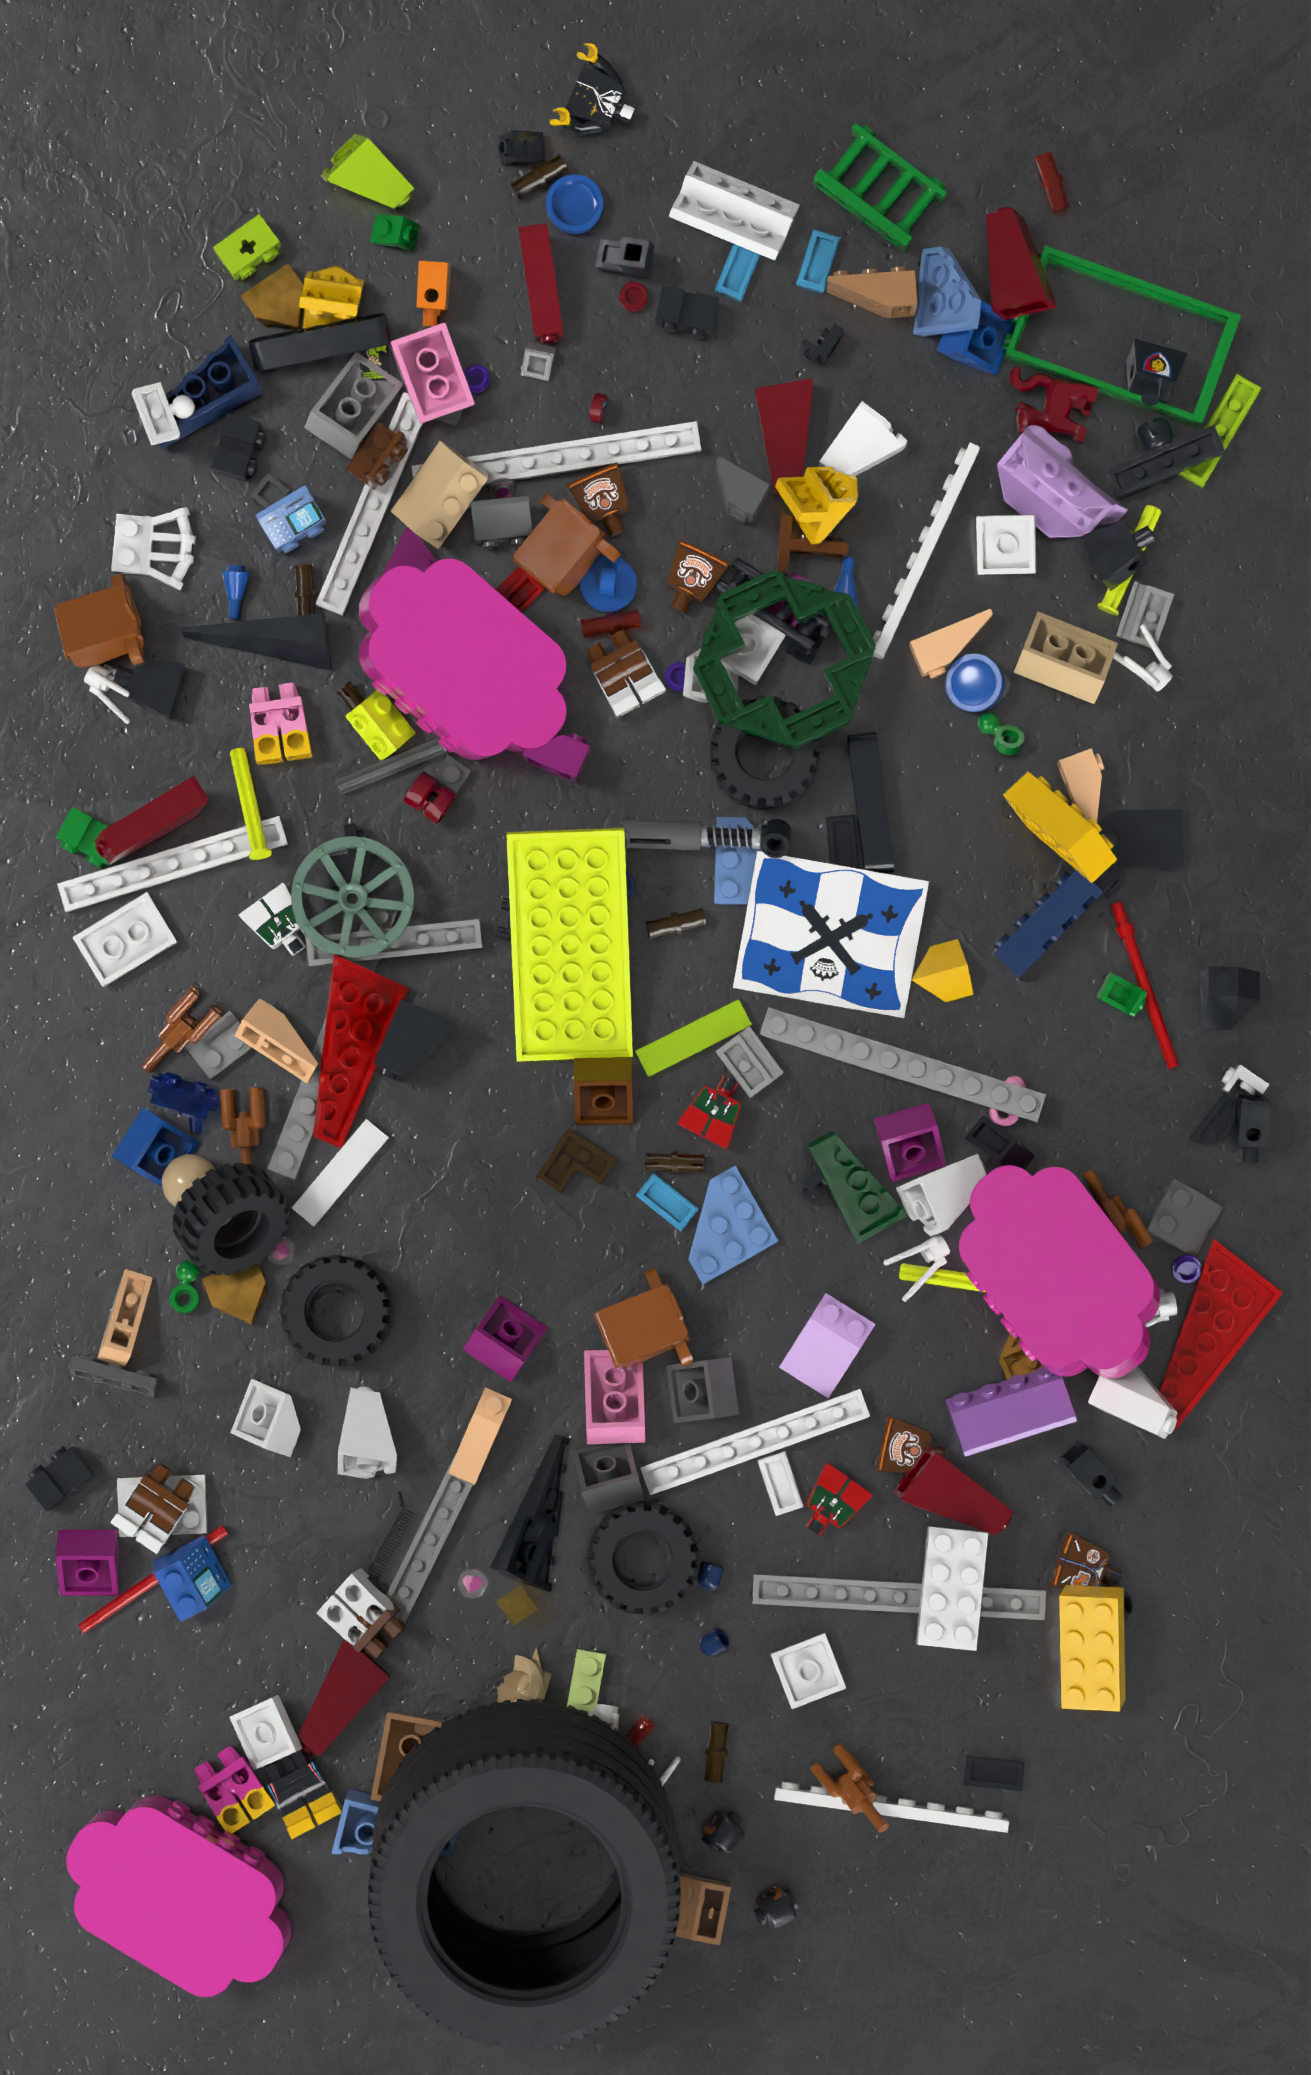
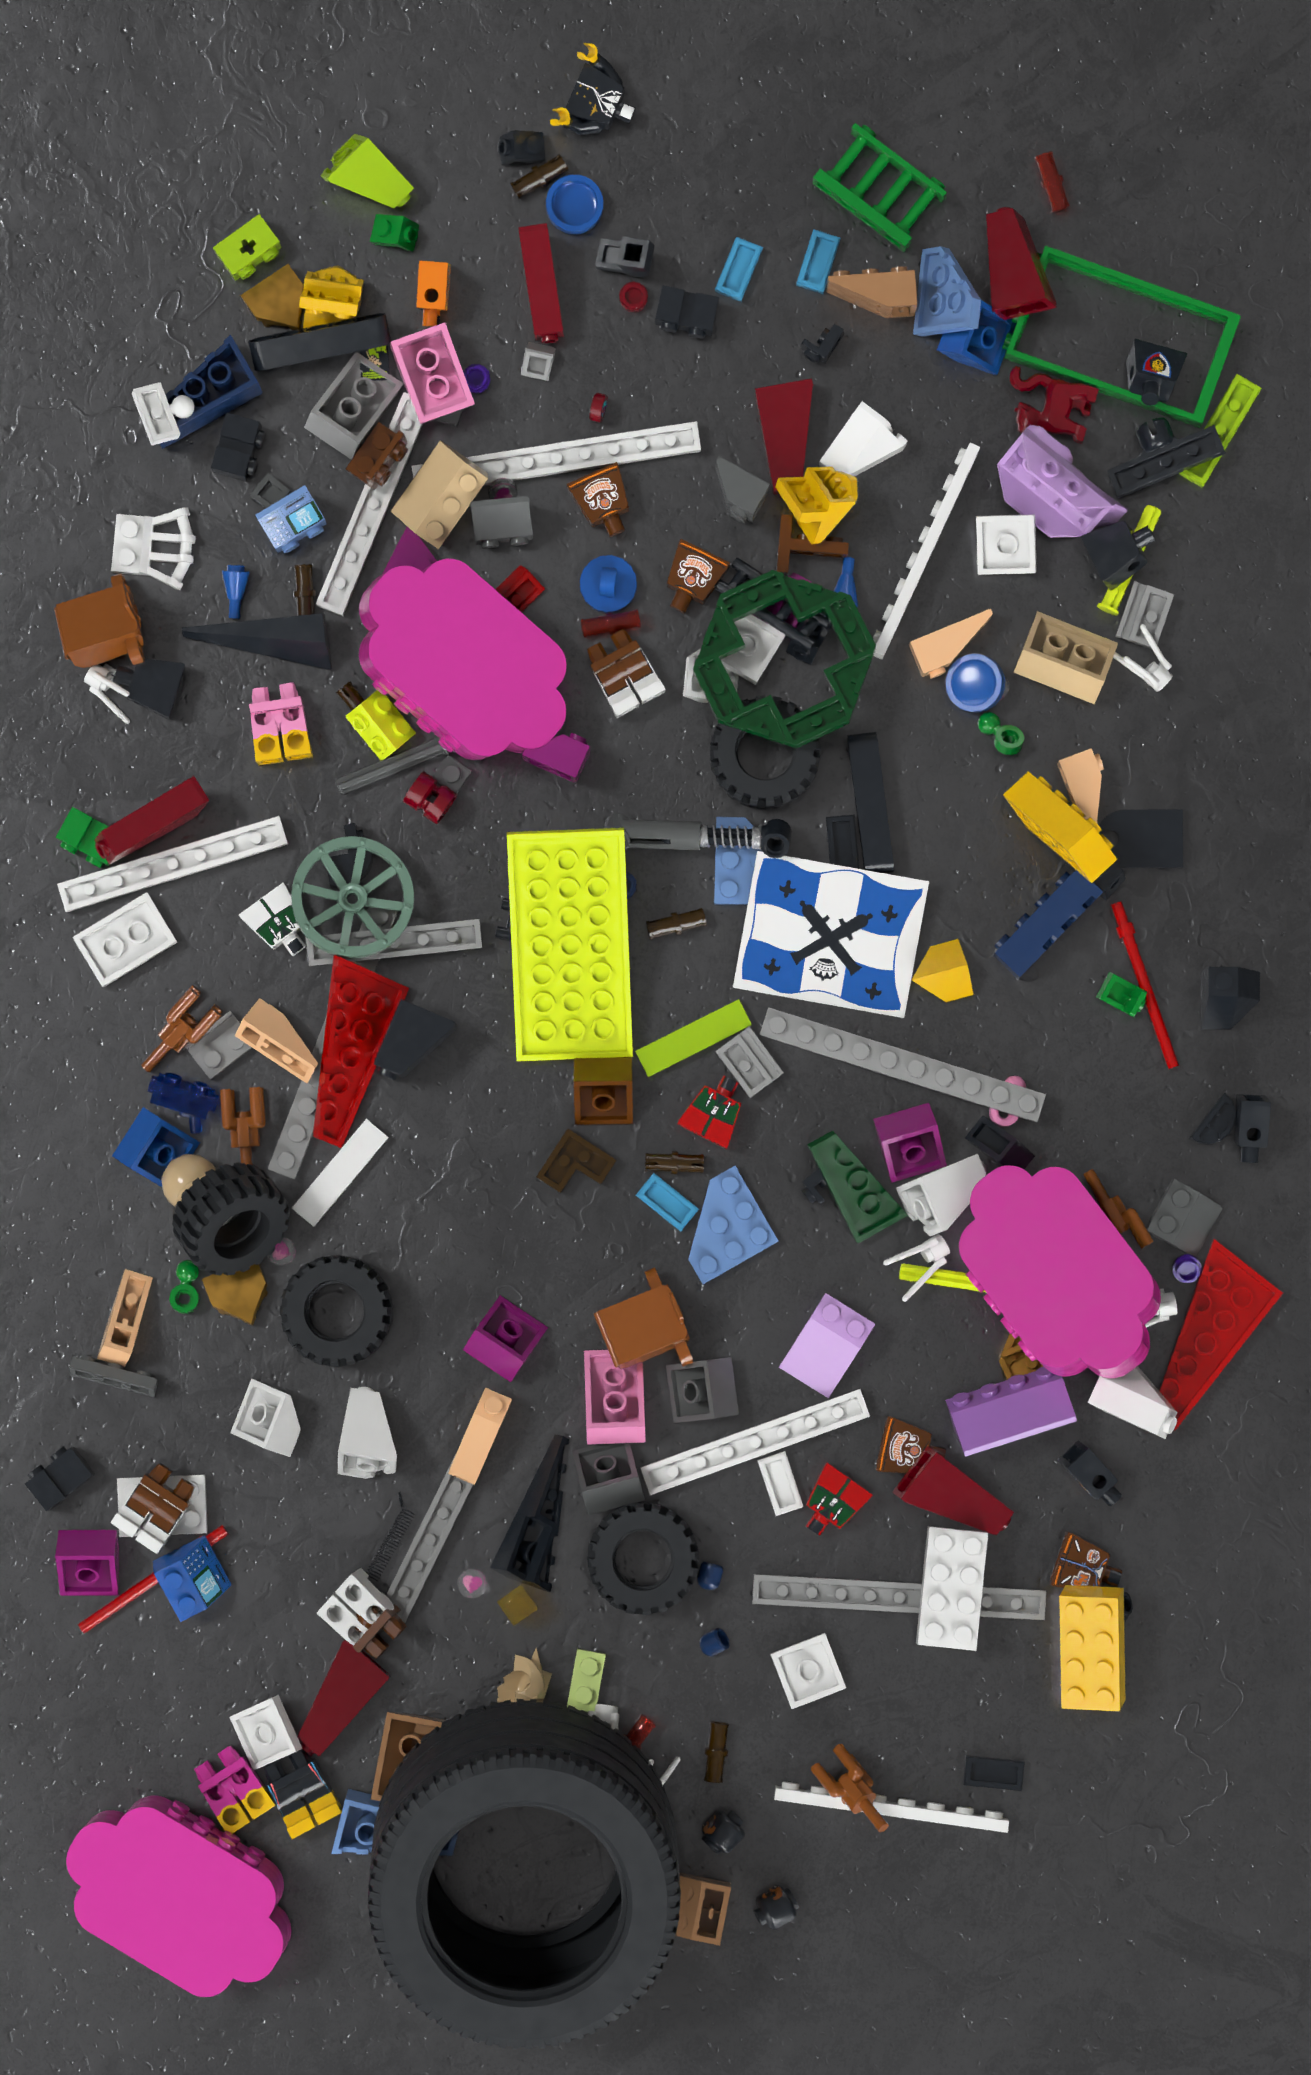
neon yellow axle [230,748,272,860] -> none
dark orange piece [512,493,621,596] -> none
dark purple plate [665,662,686,692] -> none
white slope [669,161,800,261] -> none
white bracket [1221,1065,1269,1096] -> none

